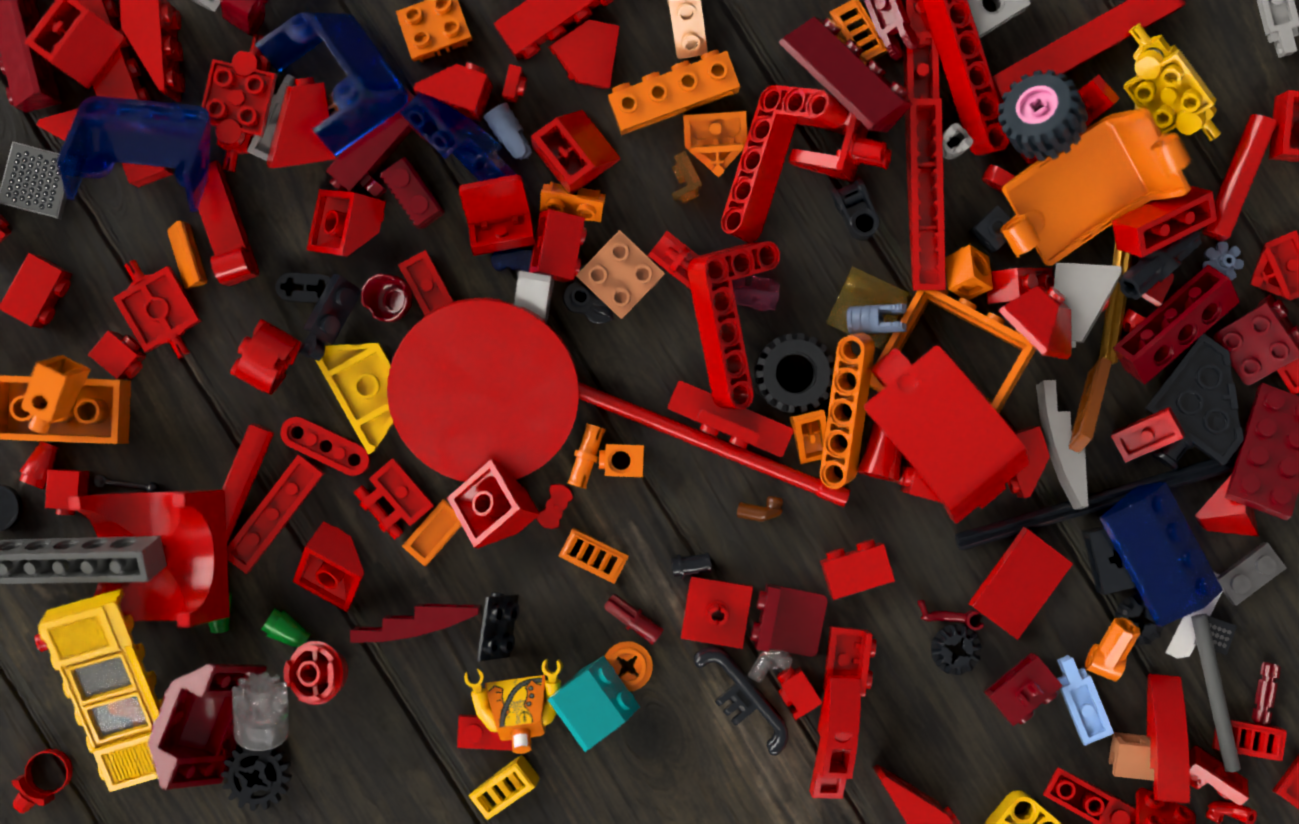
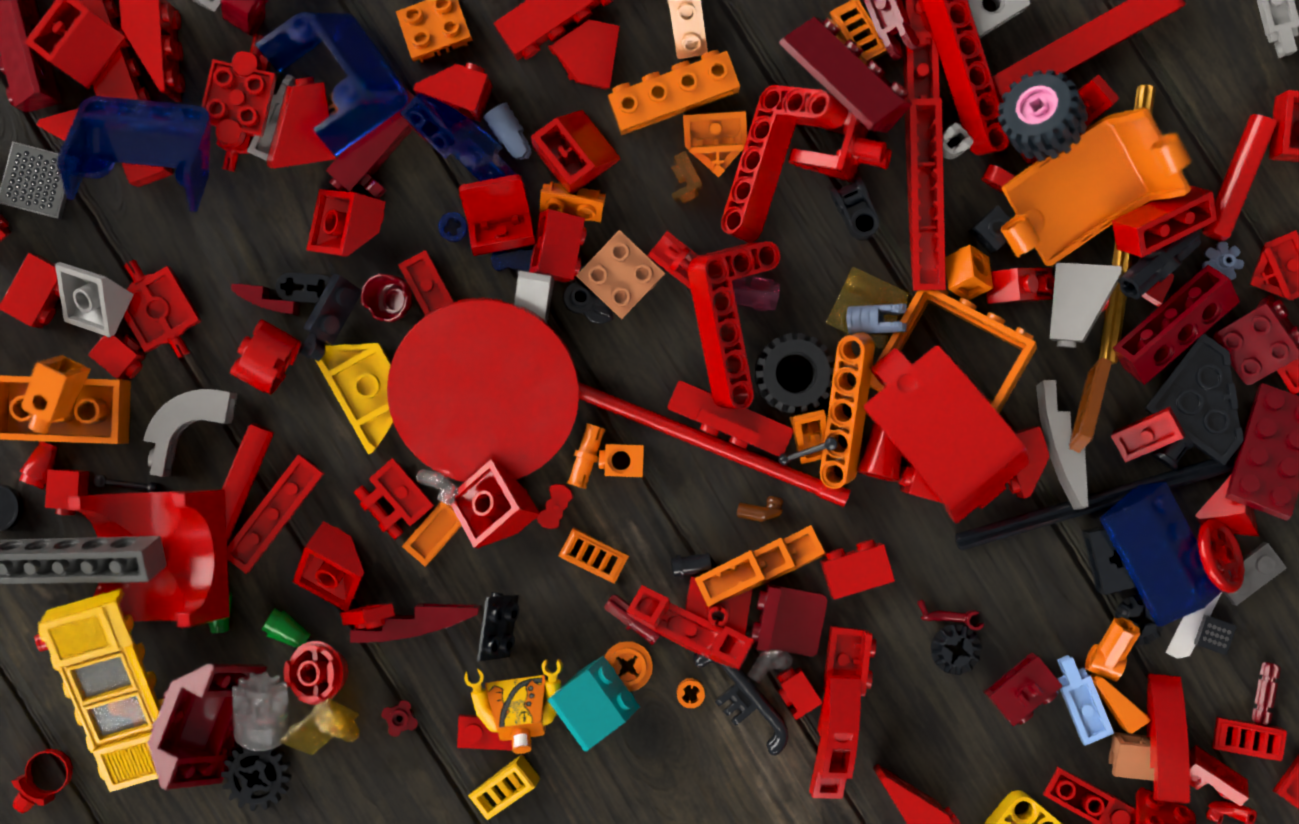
orange slope [167,220,208,289] -> none
red beam [186,160,259,286] -> none
red plate [280,417,371,476] -> none
dark red brick [380,157,445,229] -> none
red plate [502,64,528,104] -> none
red tile [968,527,1073,640] -> none
red slope [999,286,1072,360] -> none
yellow piece [1123,23,1221,141] -> none
red hinge [1123,309,1146,333] -> none
dark grey piece [1191,614,1241,772] -> none
none -> light grey slope [55,262,134,337]
none -> light grey arch [143,389,238,477]
none -> dark red slope [231,284,300,316]
none -> clear yellow hinge [280,698,359,755]
none -> red plate [340,603,395,629]
none -> dark red plate [381,700,418,737]
none -> clear arm [417,469,458,505]
none -> clear blue bush [438,212,468,242]
none -> red slope [626,585,754,669]
none -> orange bush [677,678,705,708]
none -> orange slope [695,525,826,607]
none -> black hinge [778,437,839,466]
none -> orange slope [1090,673,1151,734]
none -> red plate [1198,519,1245,593]

